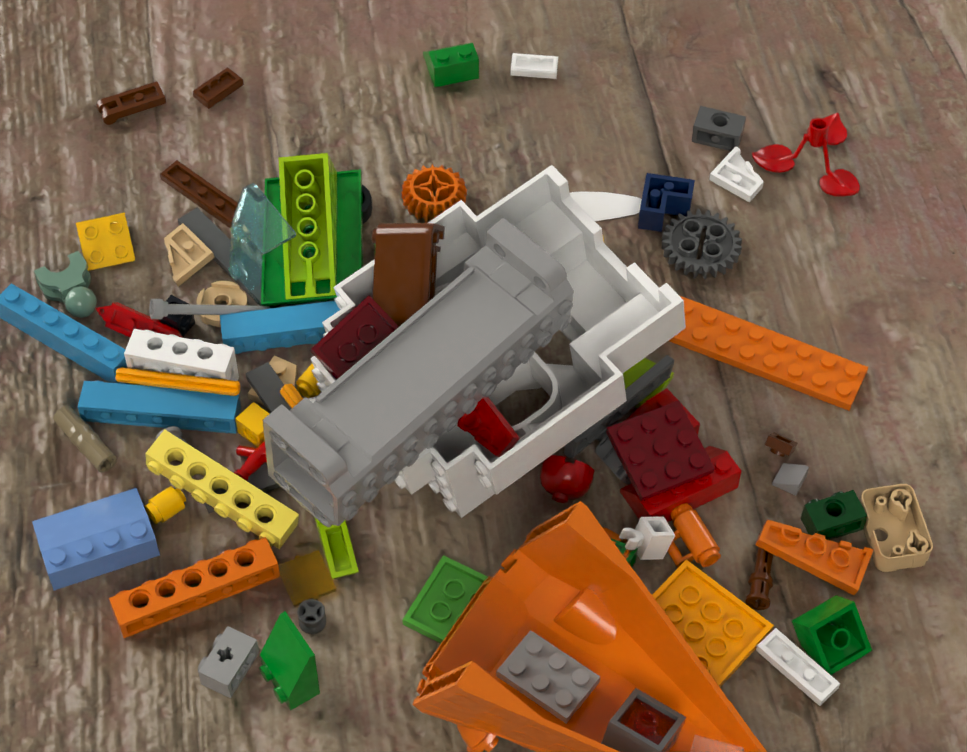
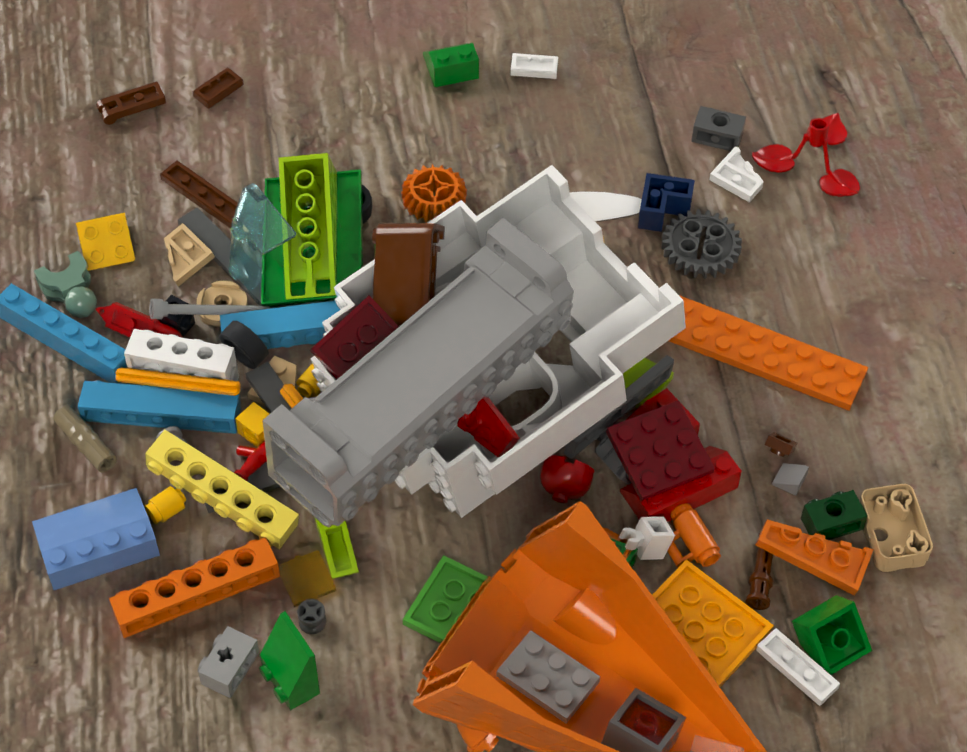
none -> black tyre [219,321,269,369]

